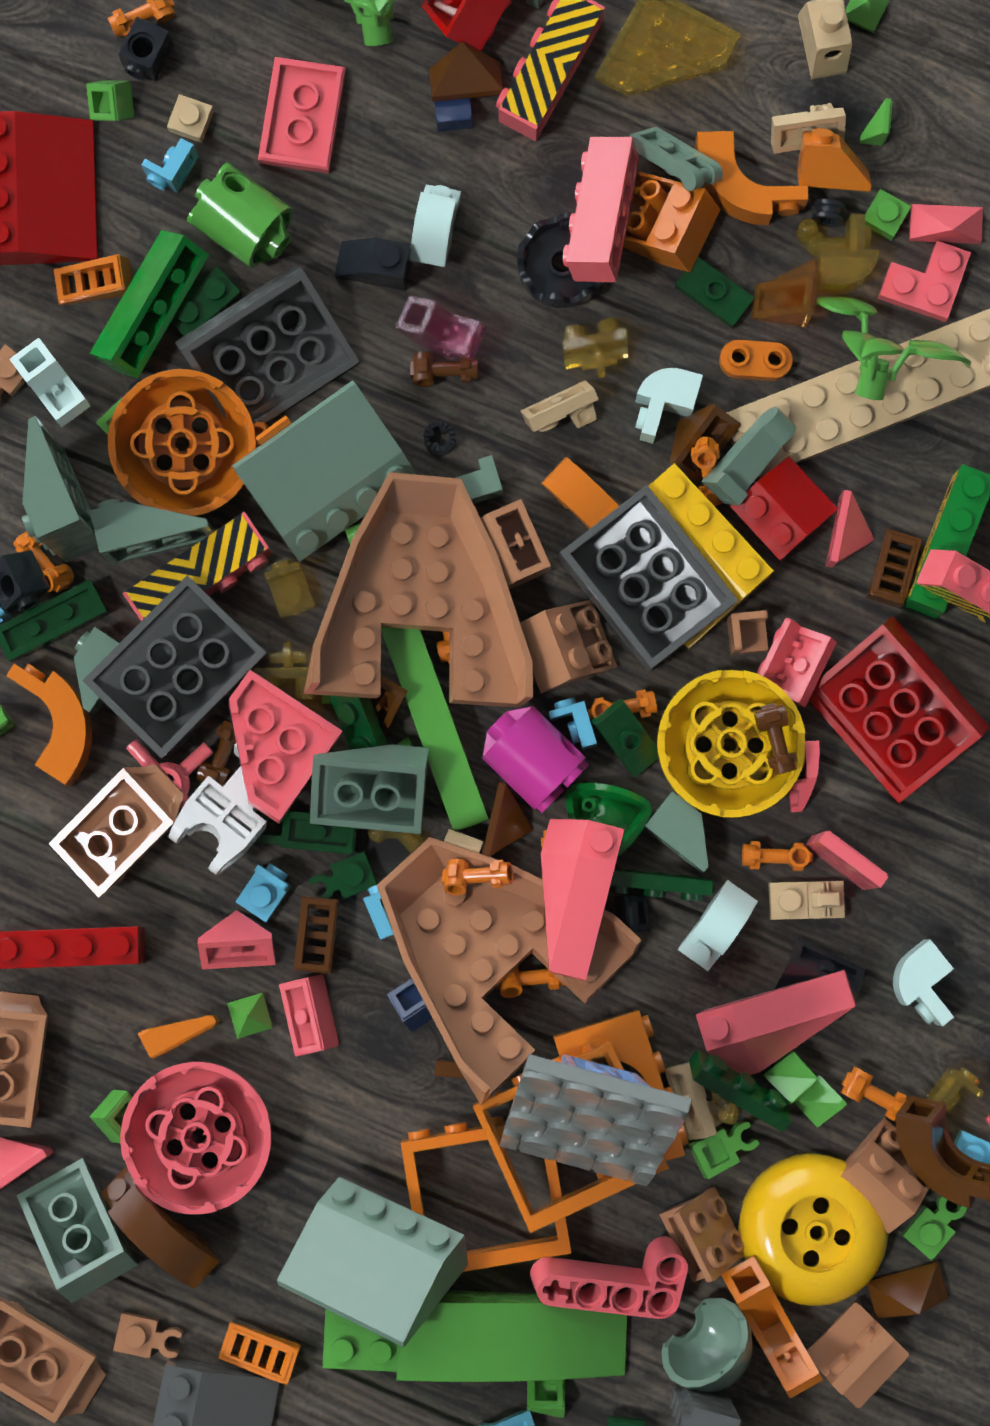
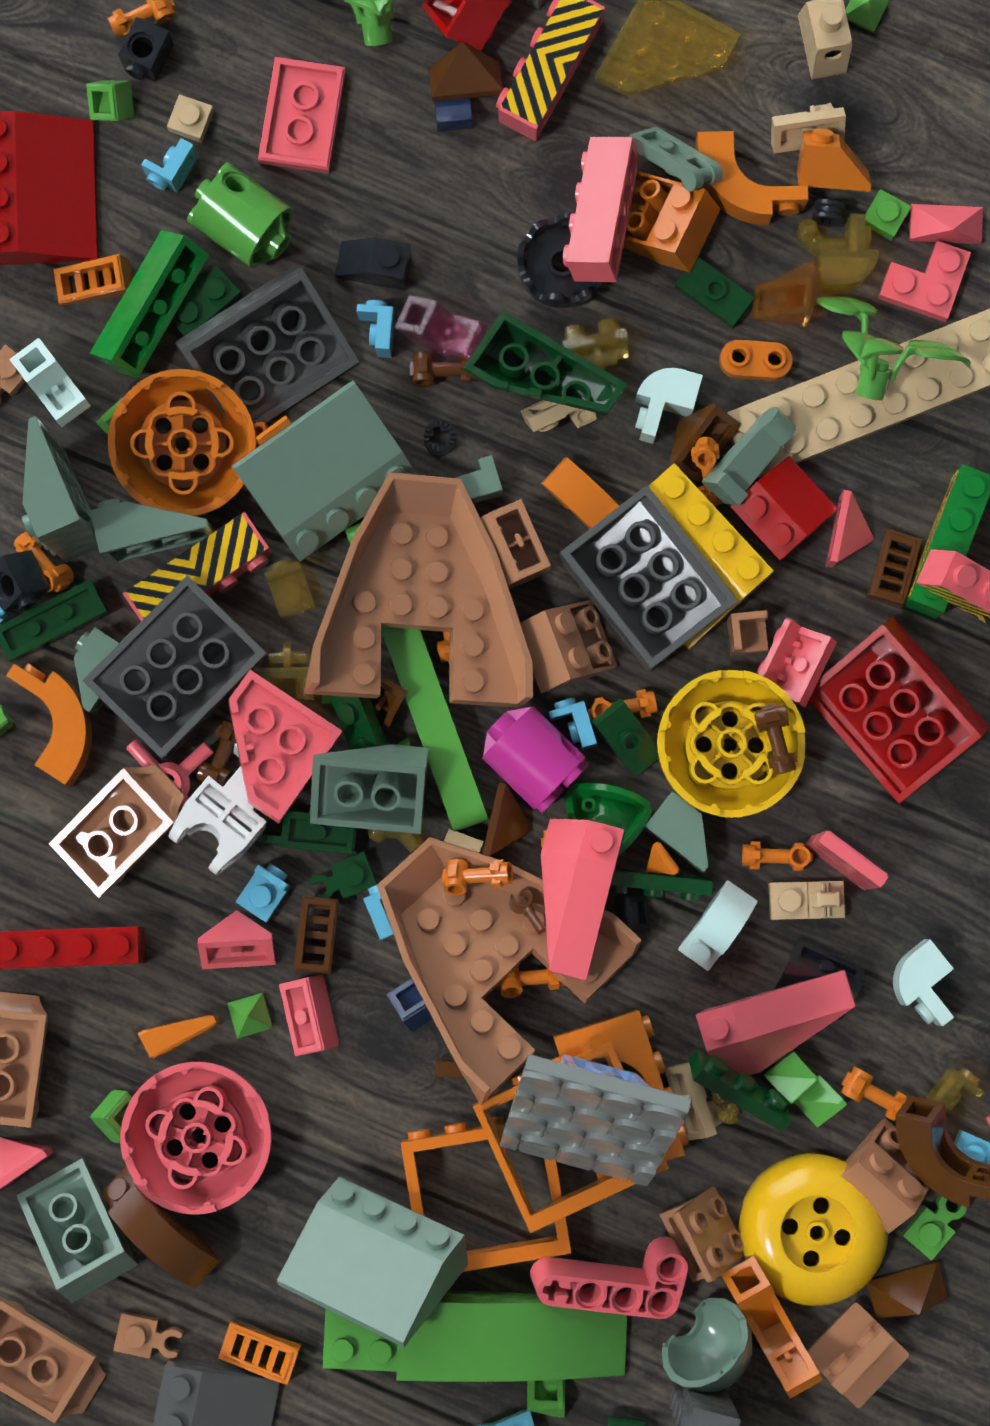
light aqua brick [409,185,461,267] -> none
bright green plate [688,1121,759,1179] -> none
coral slope [789,740,820,812] -> none
bright green slope [859,98,893,146] -> none
none -> medium azure bracket [356,300,395,358]
none -> dark green wedge [463,310,627,415]
none -> reddish brown hand [509,888,546,934]
none -> orange slope [646,841,679,875]

